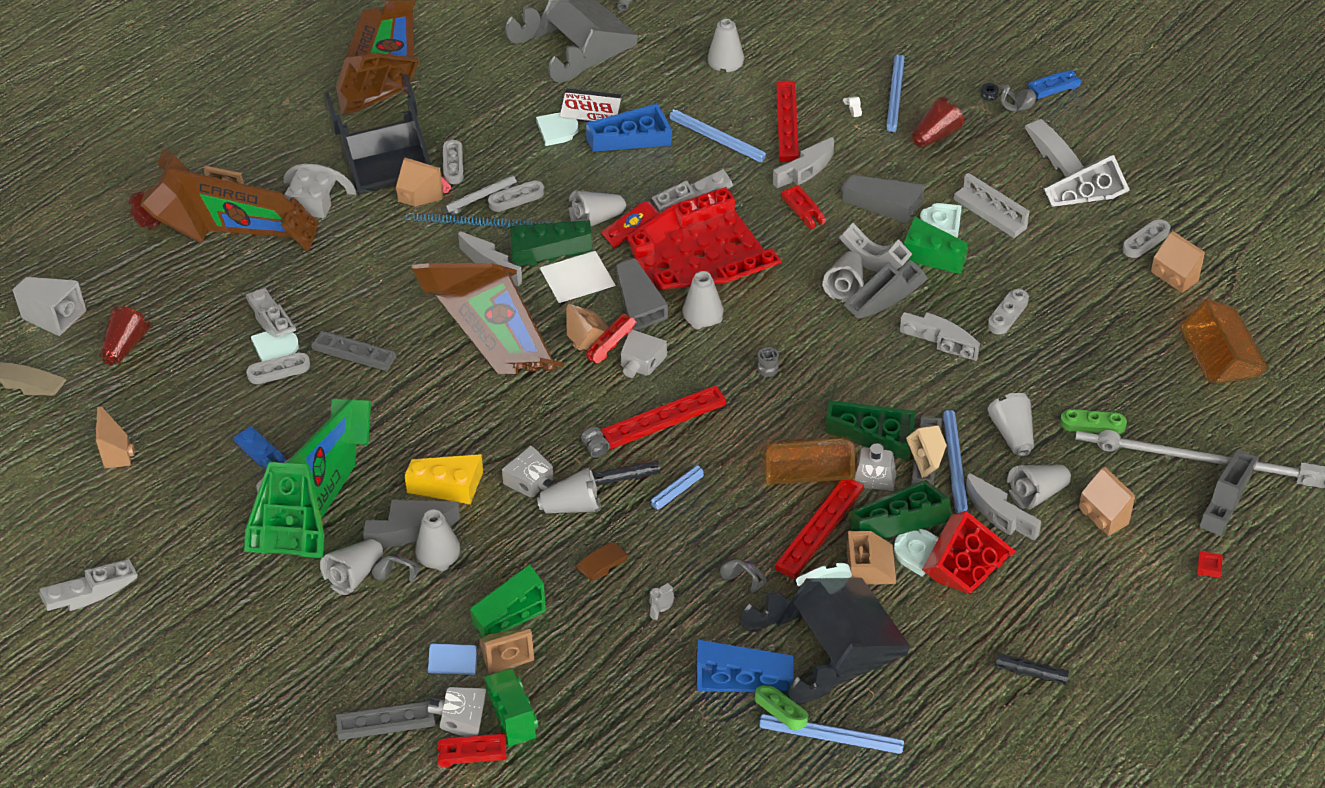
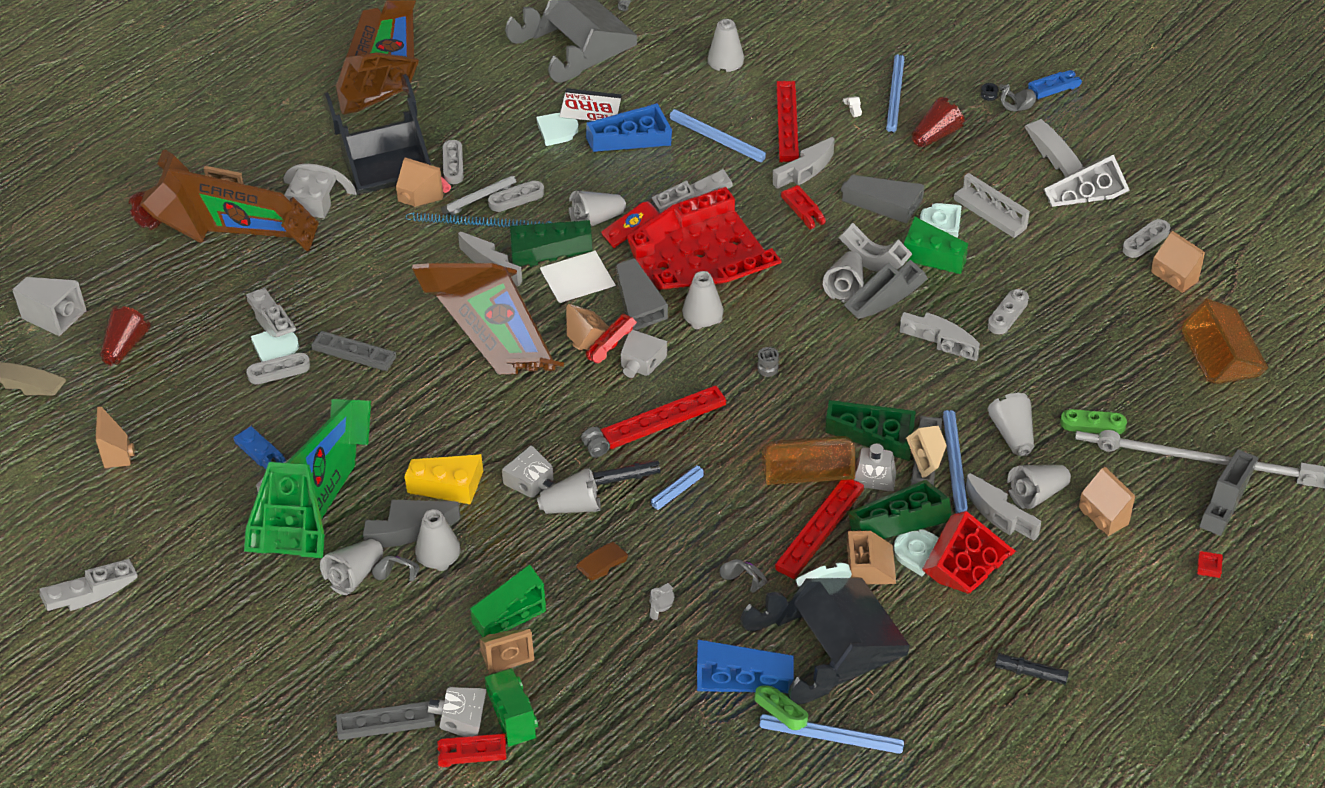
medium blue slope [428,644,478,675] -> none

